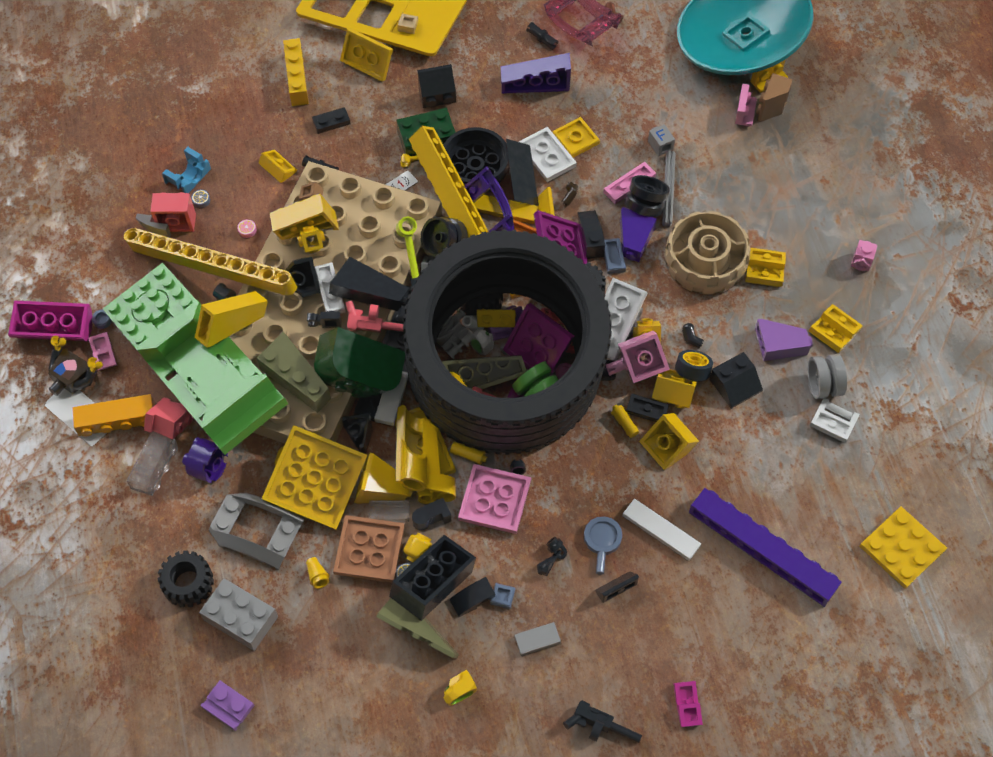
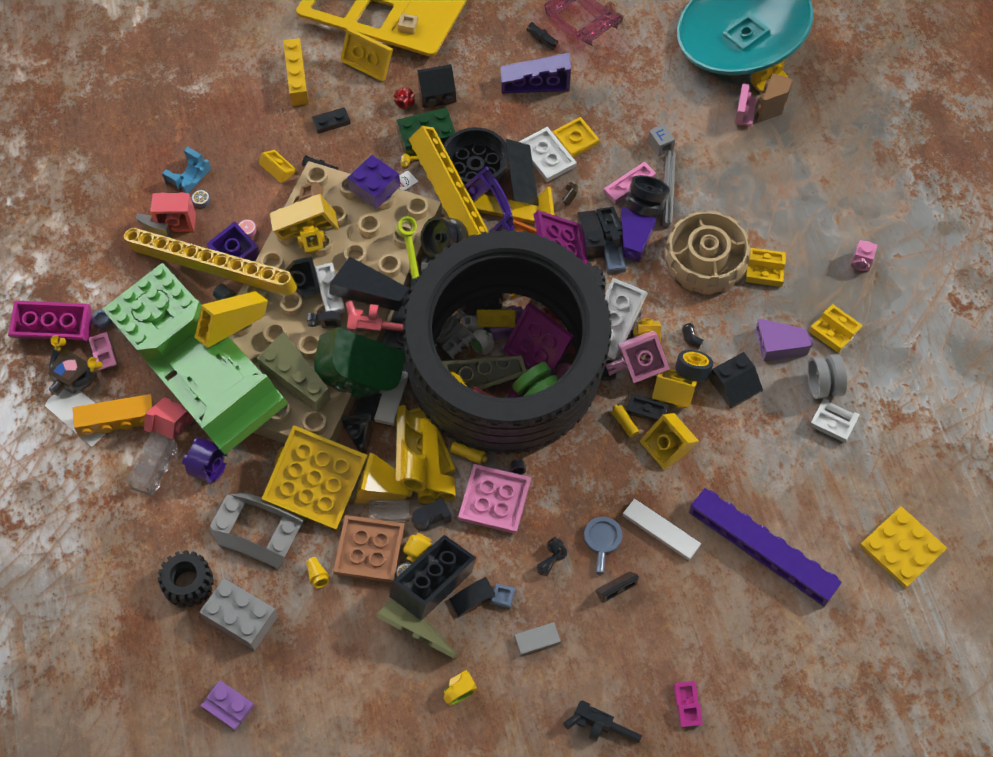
none -> dark purple brick [206,222,260,261]
none -> dark purple brick [347,155,401,209]
none -> red gear [393,87,415,109]
none -> black hinge [596,206,623,248]

